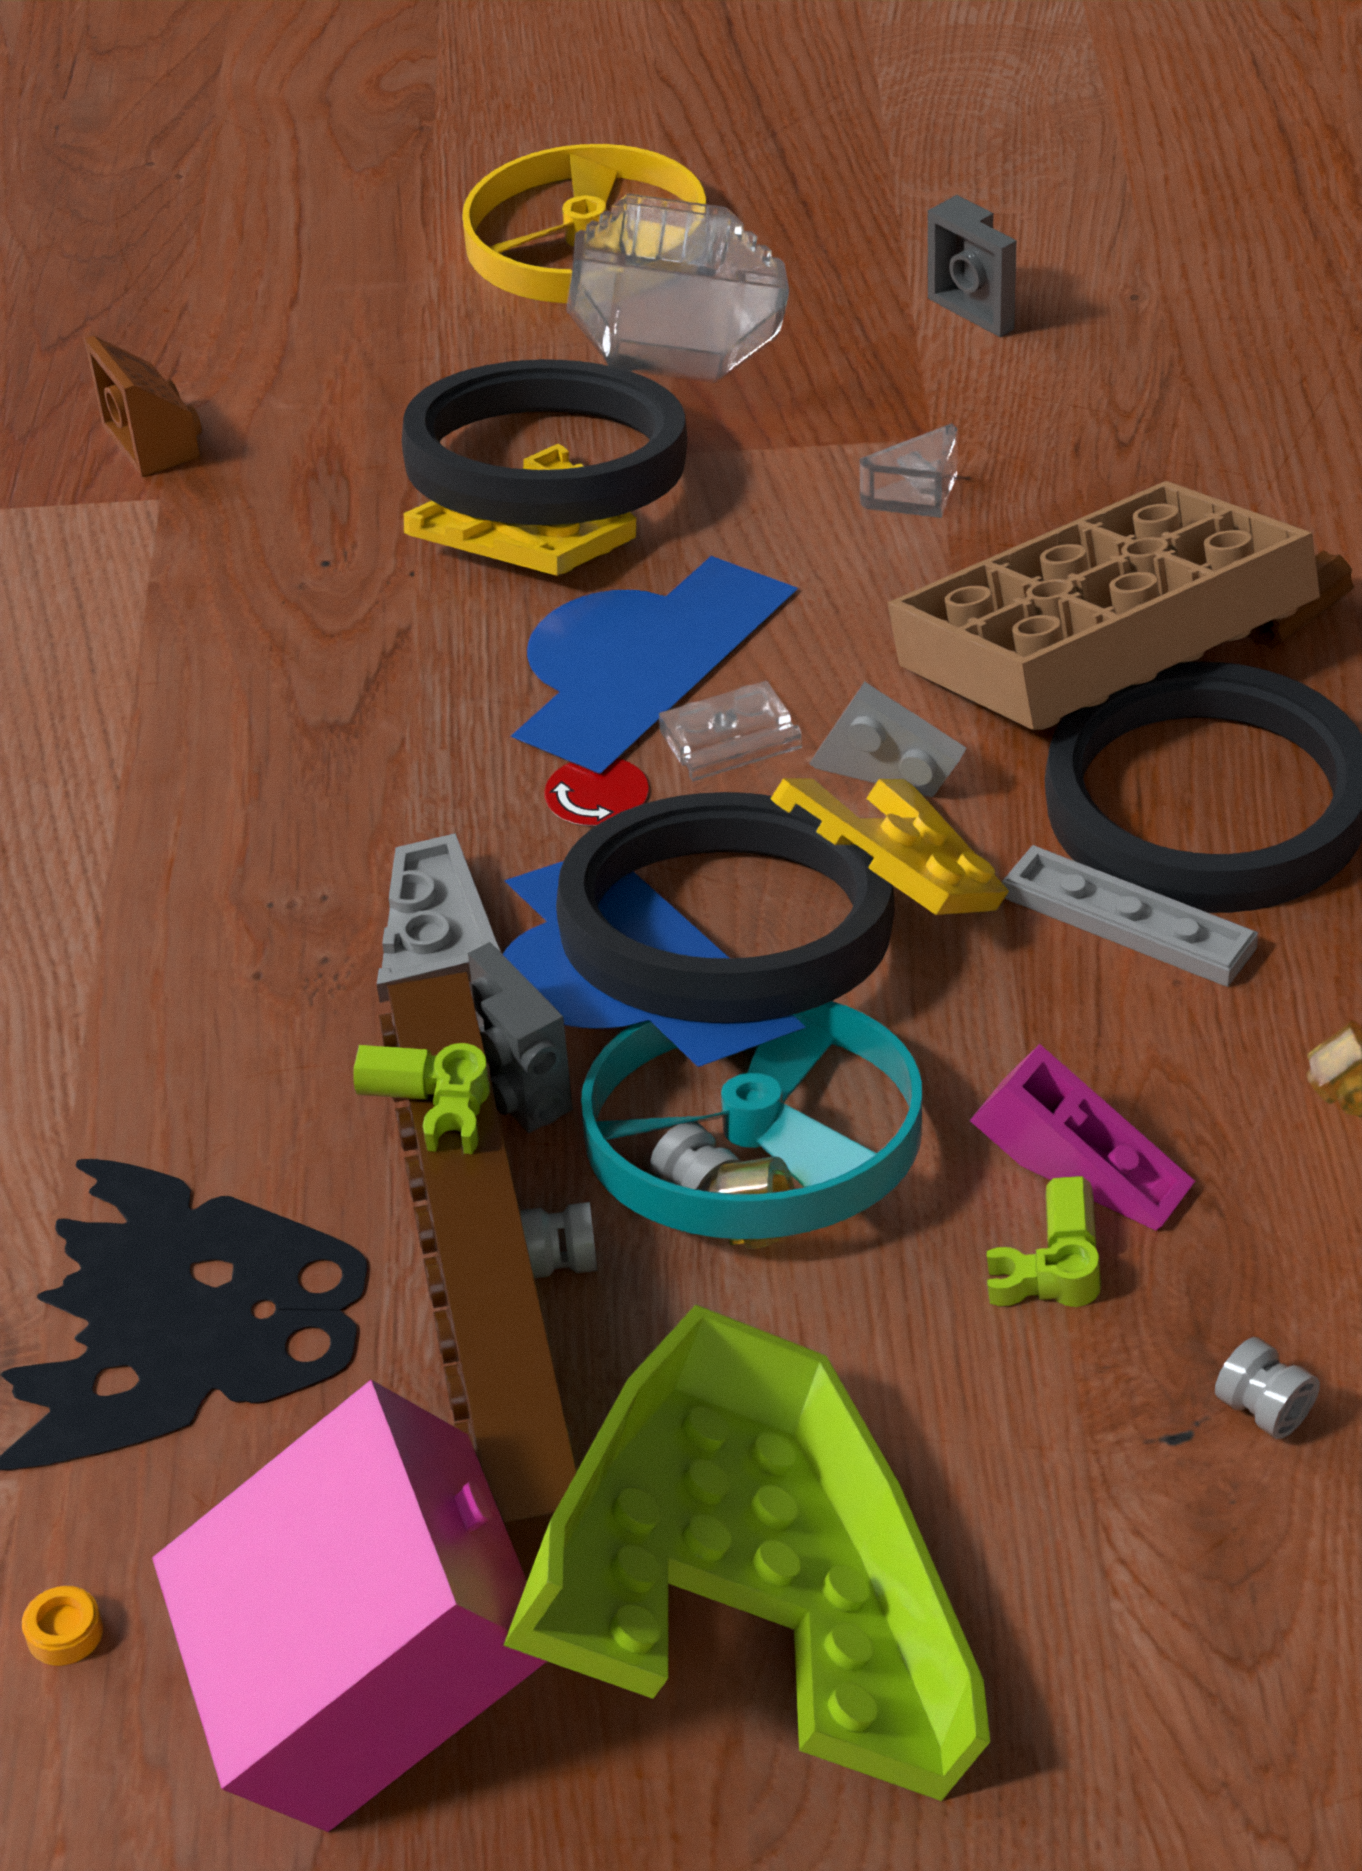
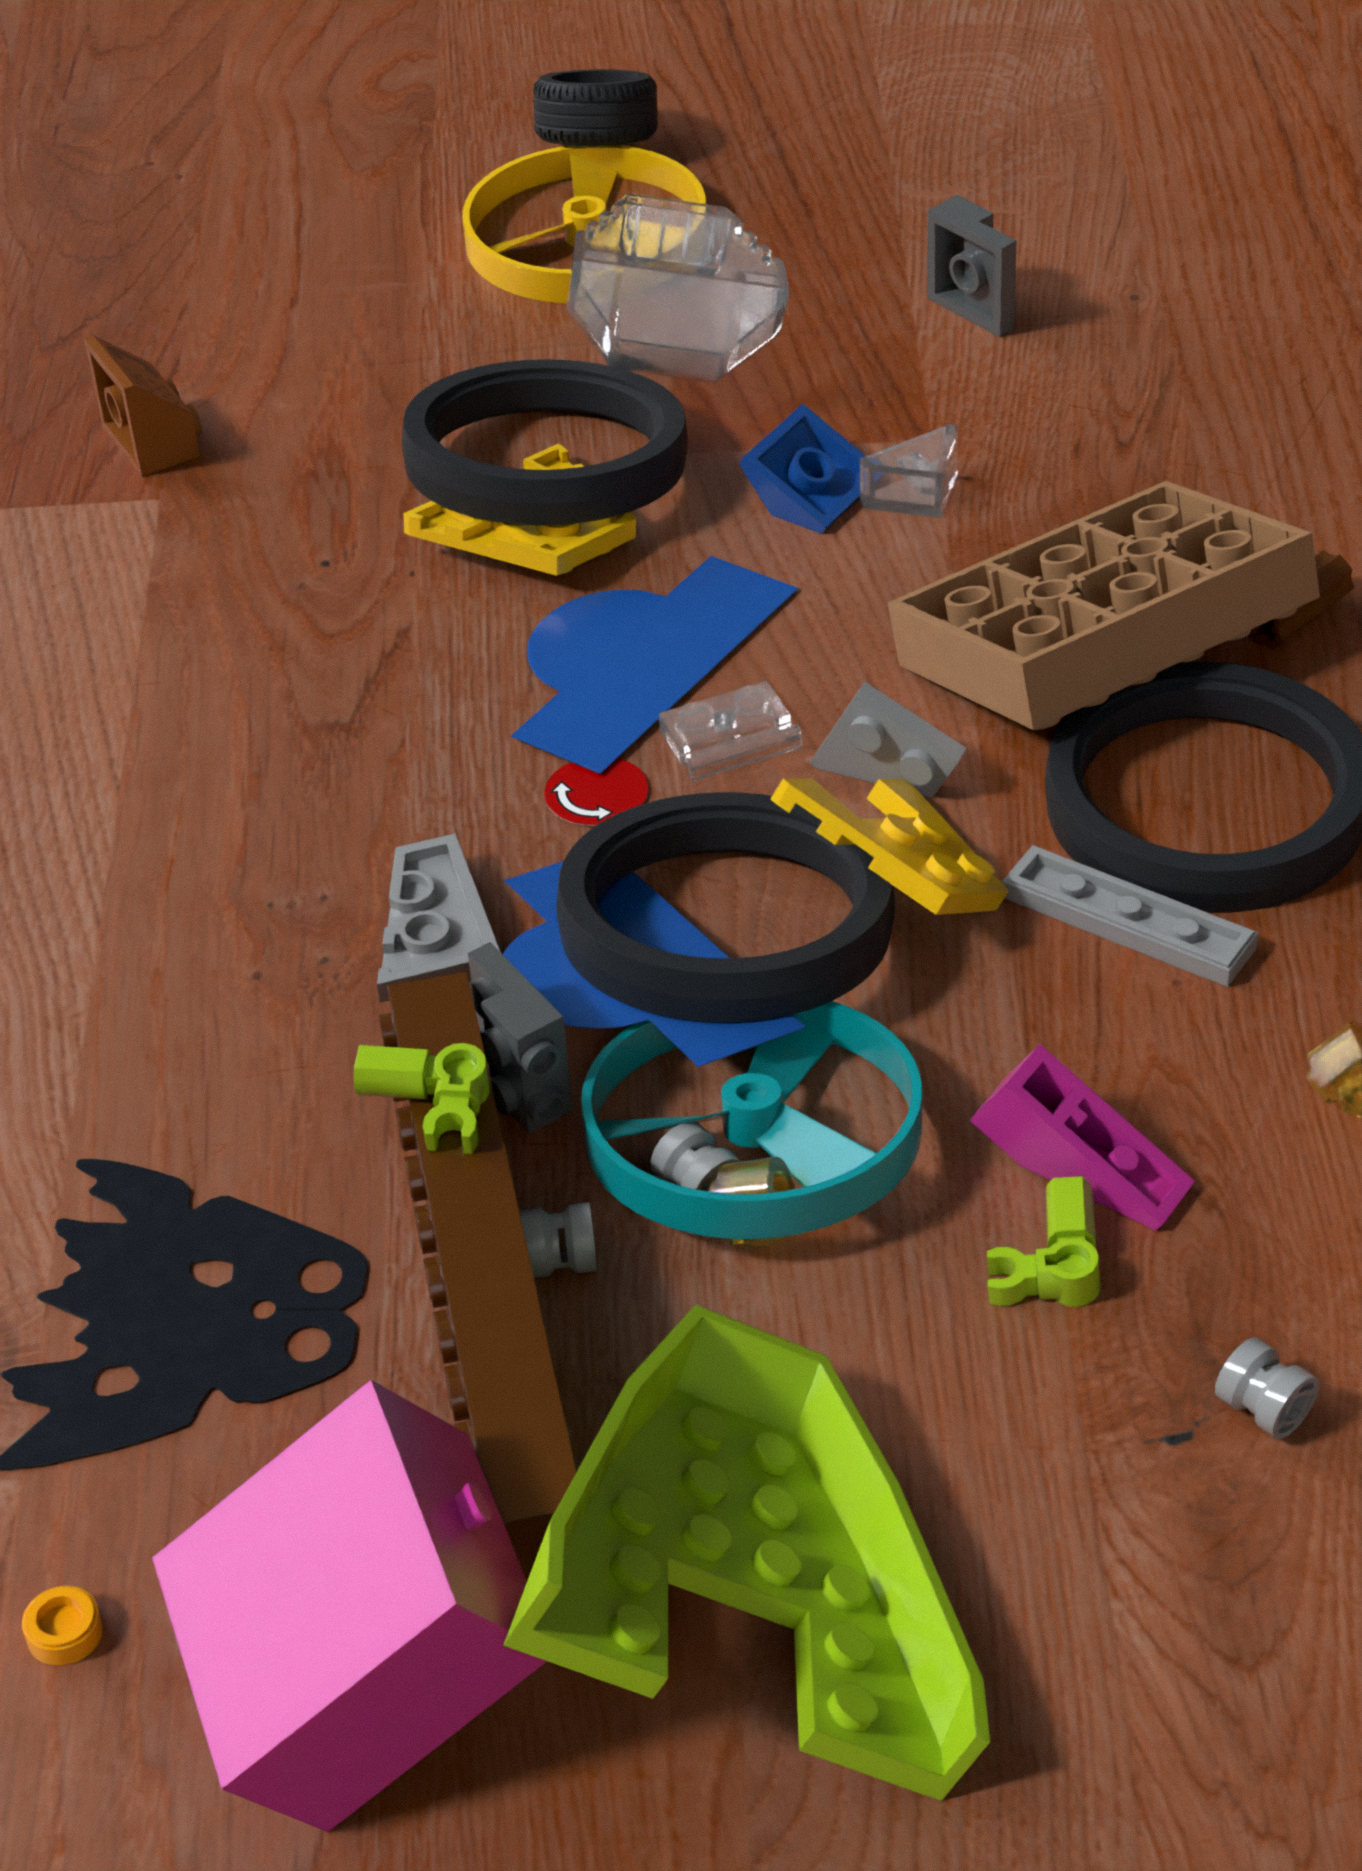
none -> black tyre [533,69,658,146]
none -> blue slope [739,404,884,534]

